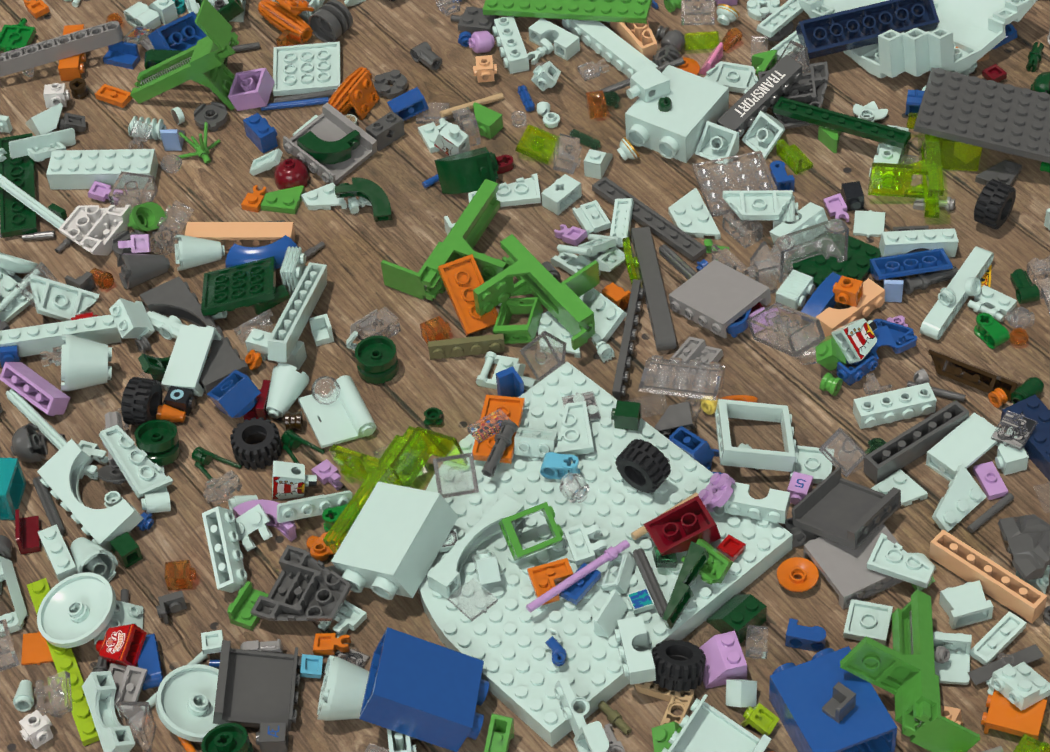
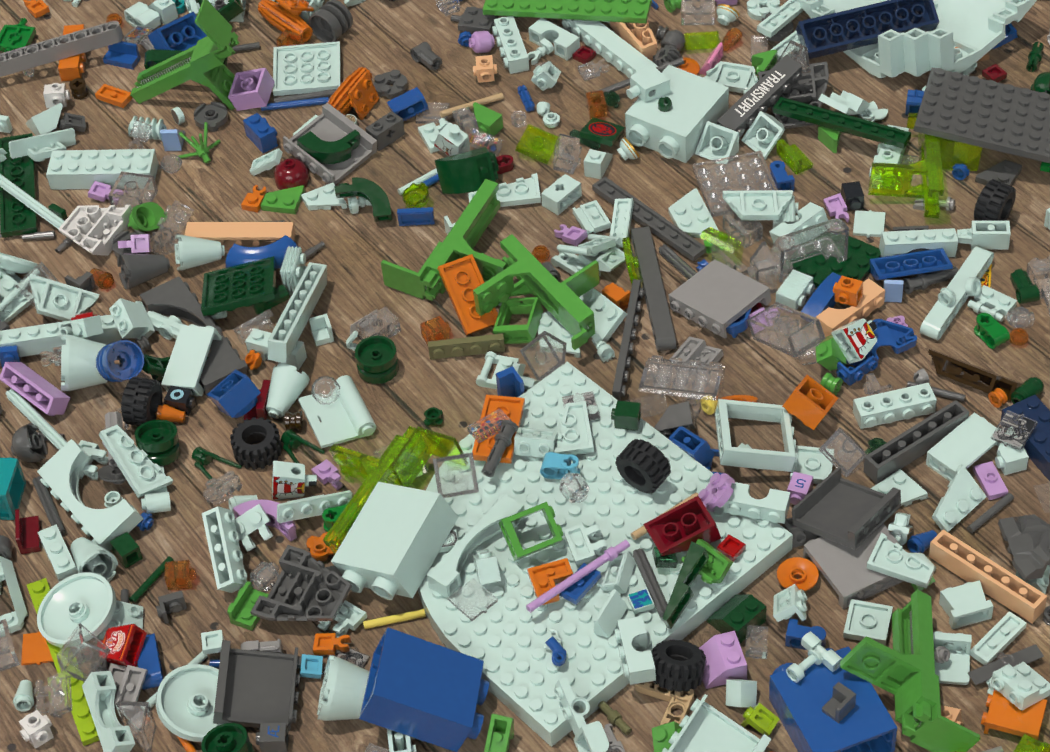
none -> clear slope [57,623,111,682]
none -> light aqua slope [58,315,104,340]
none -> blue wheel [96,340,144,382]
none -> dark green bar [129,556,174,604]
none -> clear head [250,561,280,592]
none -> light yellow bar [363,609,426,629]
none -> light aqua bar [397,168,438,195]
none -> blue tile [397,207,435,226]
none -> clear neon green hair [402,182,429,208]
none -> clear tile [468,127,504,157]
none -> clear orange plate [532,245,550,262]
none -> dark red tile [572,45,596,65]
none -> dark green tile [579,117,625,147]
none -> clear neon green plate [700,227,742,254]
none -> light aqua bracket [773,584,808,622]
none -> orange brick [782,375,838,430]
none -> light aqua bar [786,631,842,683]
none -> light aqua slope [818,90,870,115]
none -> light aqua hips [888,512,913,546]
none -> blue cone [907,530,937,553]
none -> blue plate [952,164,970,180]
none -> light aqua hinge [957,221,1011,250]

